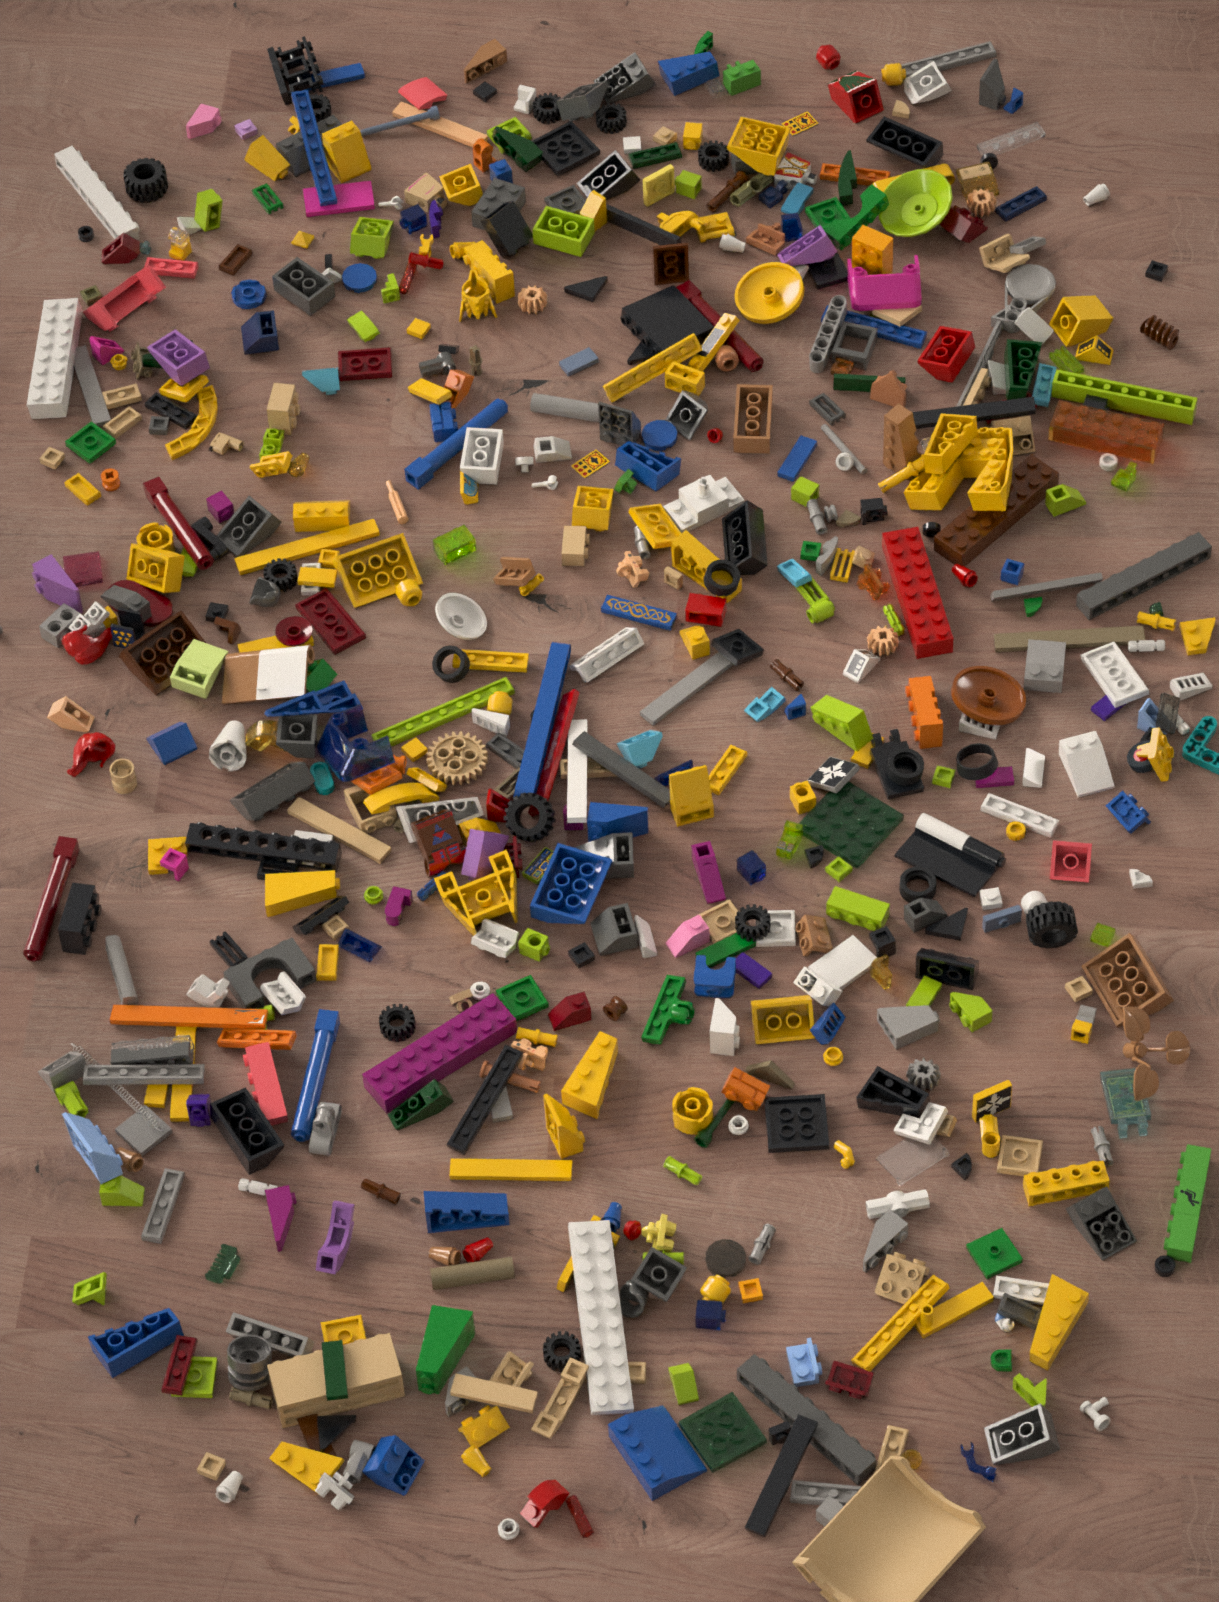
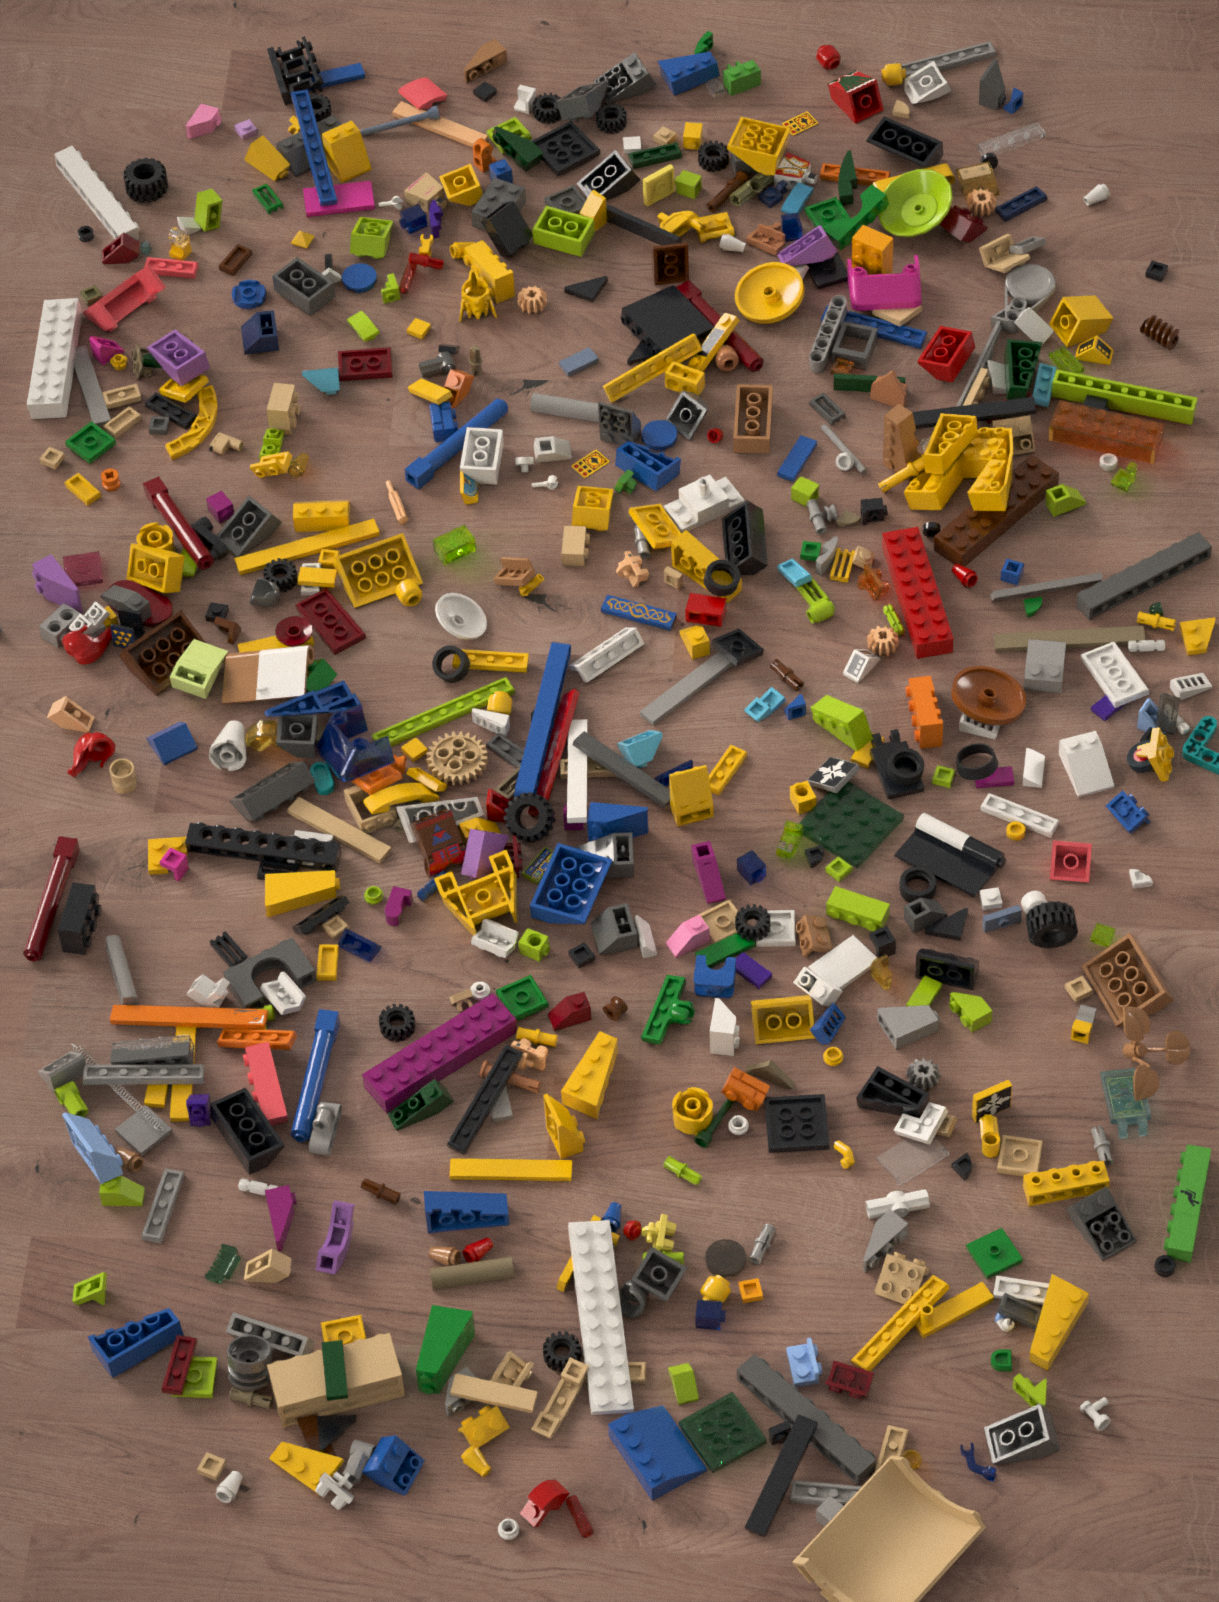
none -> tan slope [244,1249,291,1283]

